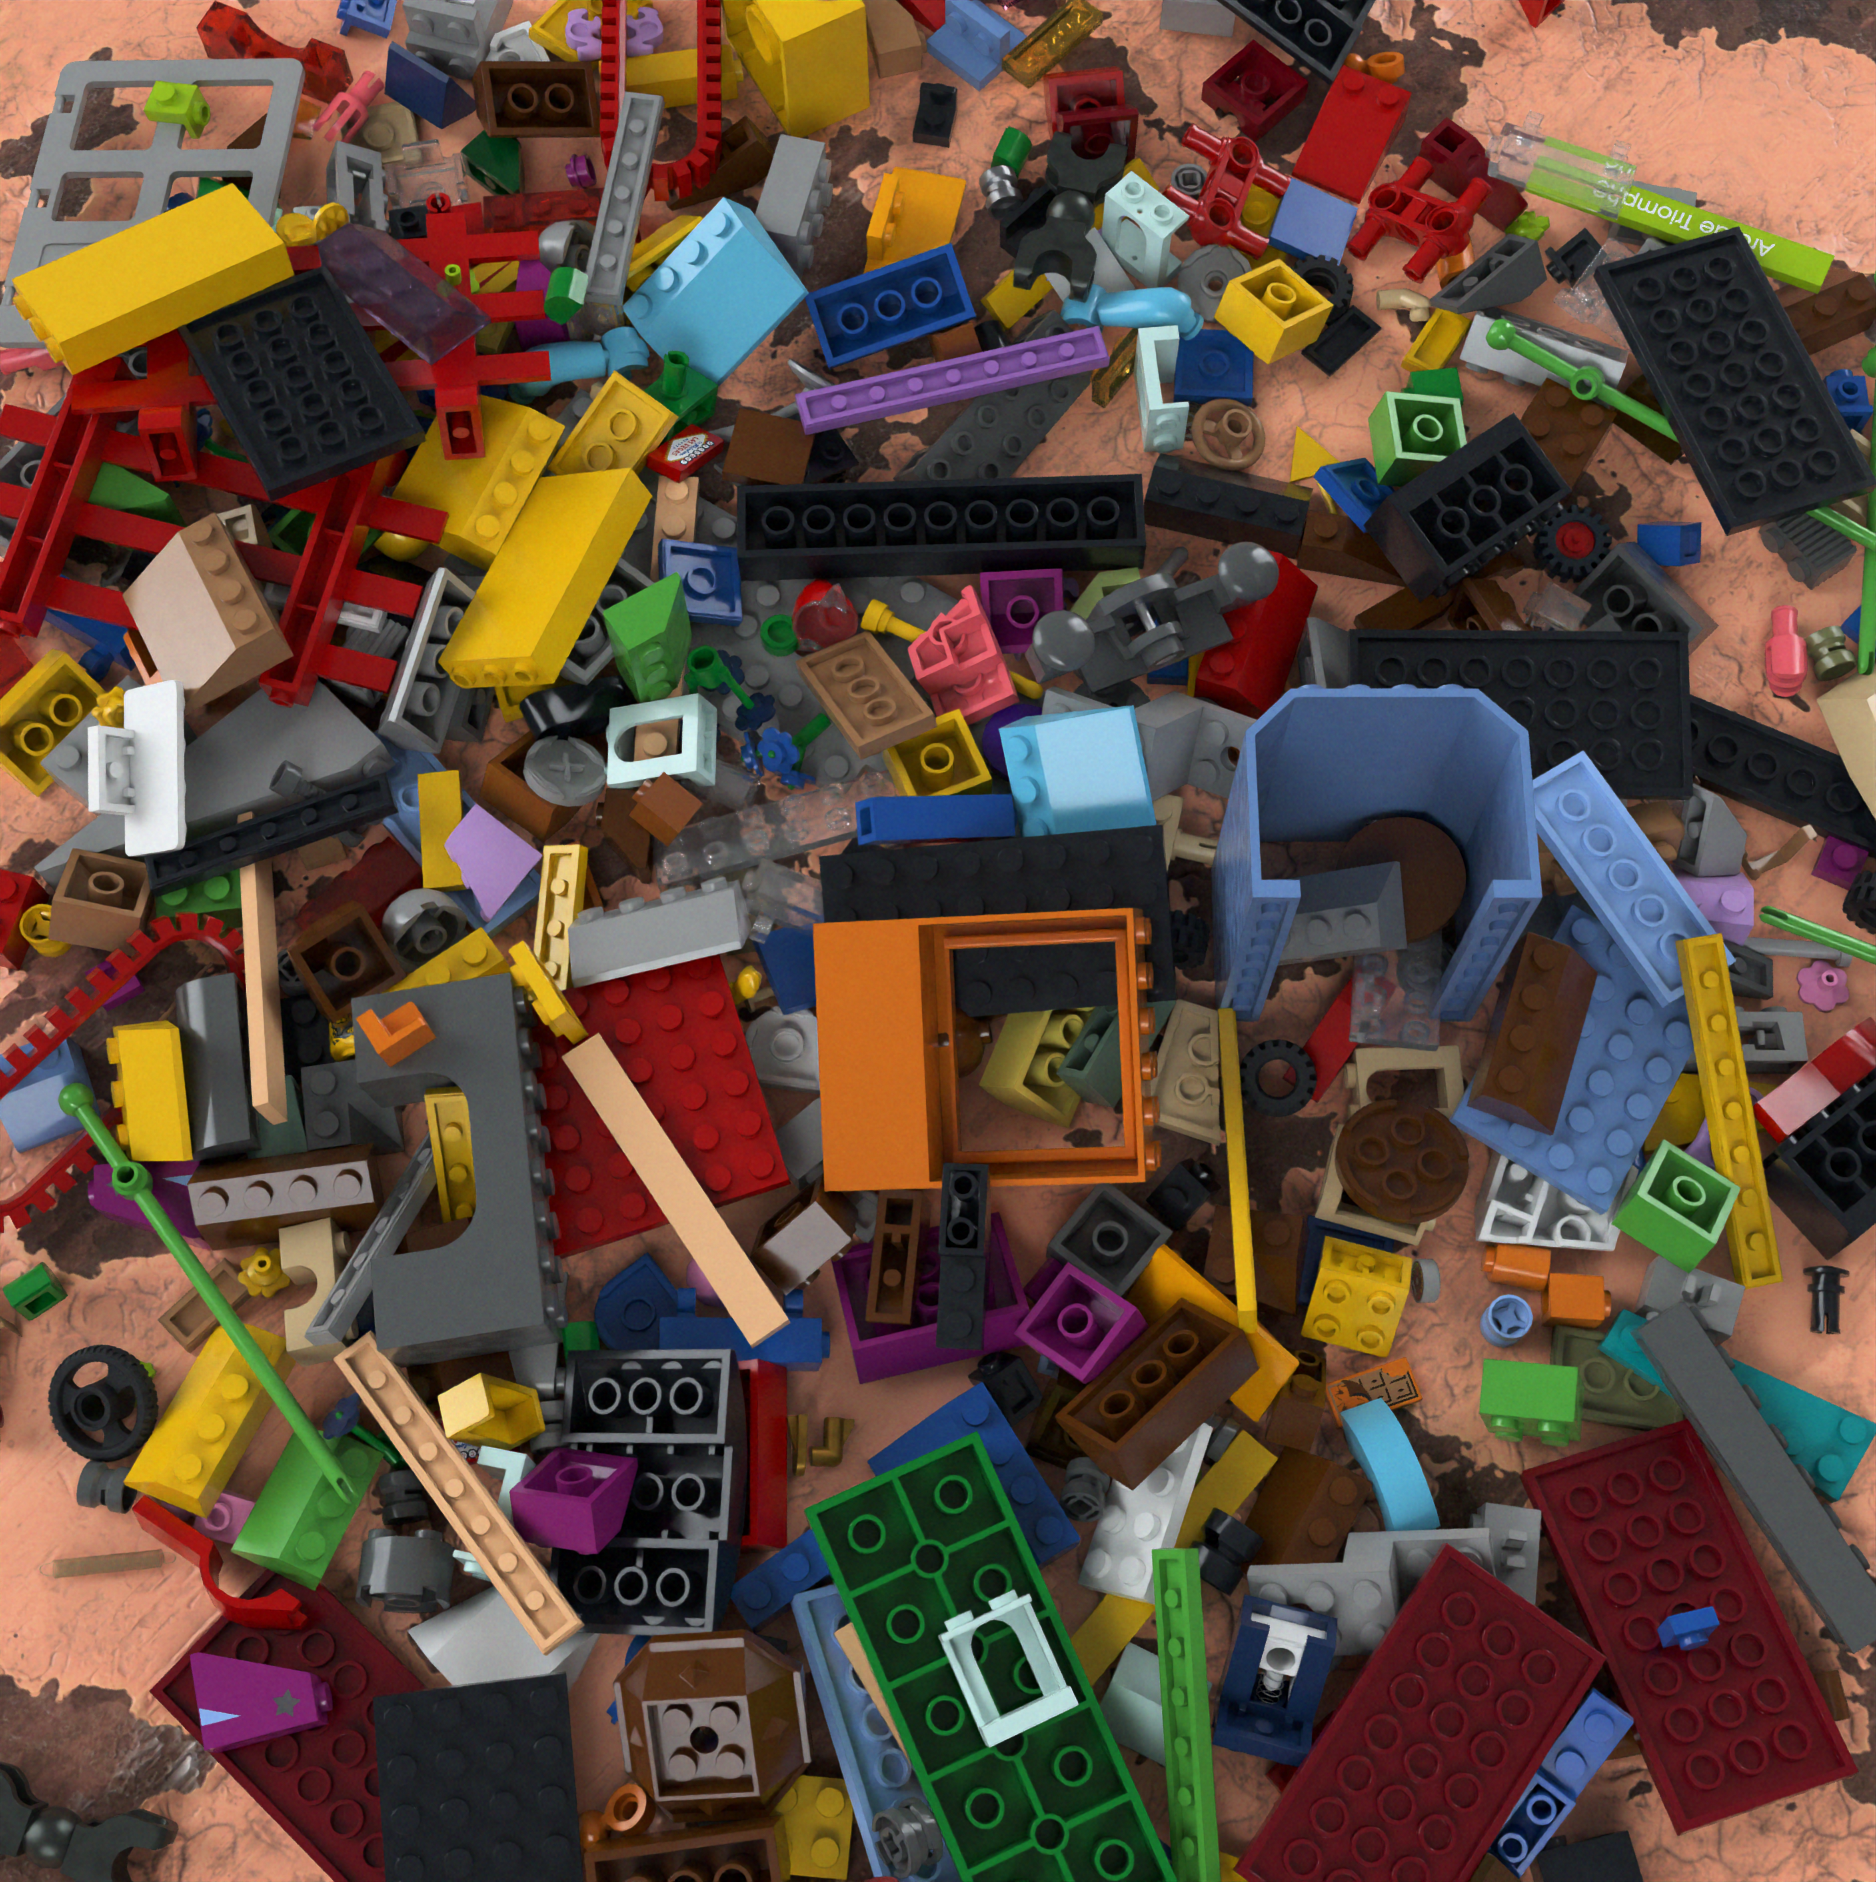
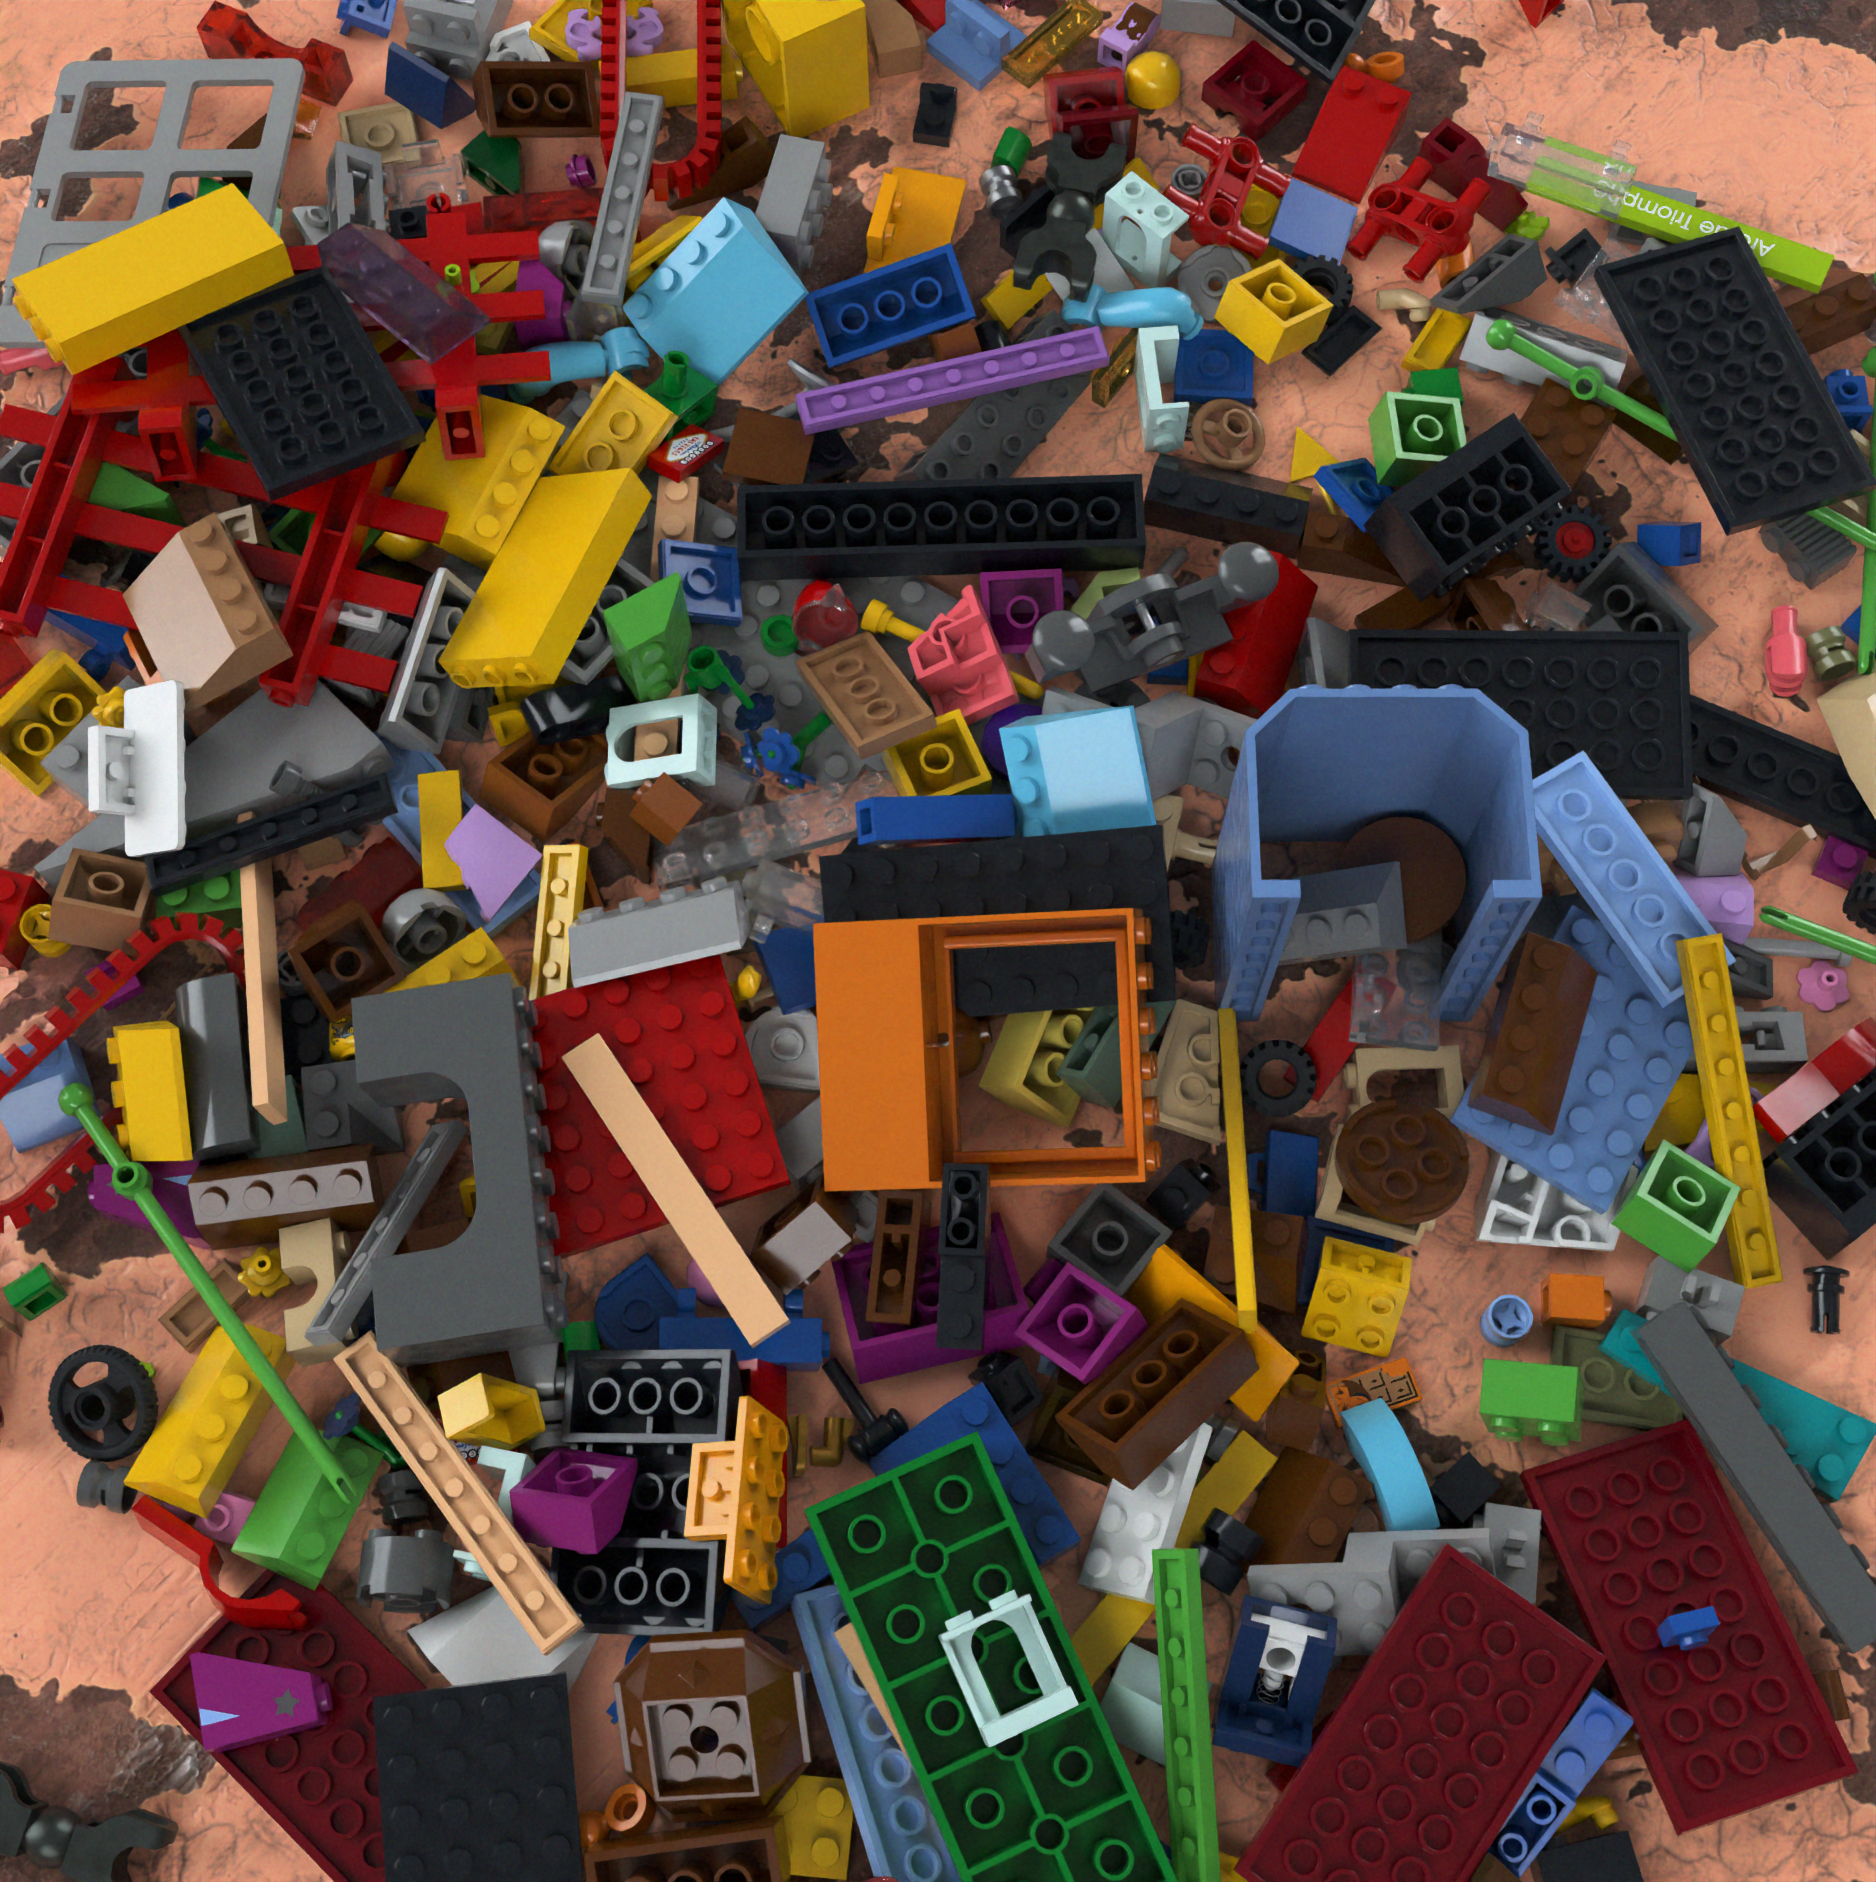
tan piece [39,1549,176,1578] -> none
lime bracket [143,81,211,139] -> none
yellow piece [276,202,349,247] -> none
coral arm [312,70,384,144] -> none
orange panel [356,1002,437,1067] -> none
yellow tile [424,1086,476,1223] -> none
yellow plate [508,940,588,1045] -> none
light grey tile [523,736,607,807] -> none
green brick [544,267,589,325] -> none
dark grey wheel [872,1797,943,1879] -> none
dark grey wheel [1059,1457,1111,1522] -> none
light grey tile [1411,1259,1440,1303] -> none
orange brick [1481,1242,1551,1292] -> none
none -> yellow tile [487,701,530,747]
none -> light orange bracket [684,1396,788,1605]
none -> black piece [822,1357,909,1463]
none -> lavender leg [1097,1,1160,76]
none -> yellow hair [1125,51,1181,109]
none -> blue piece [1246,1130,1319,1220]
none -> black brick [1429,1451,1501,1529]
none -> yellow arm [1554,1795,1619,1835]

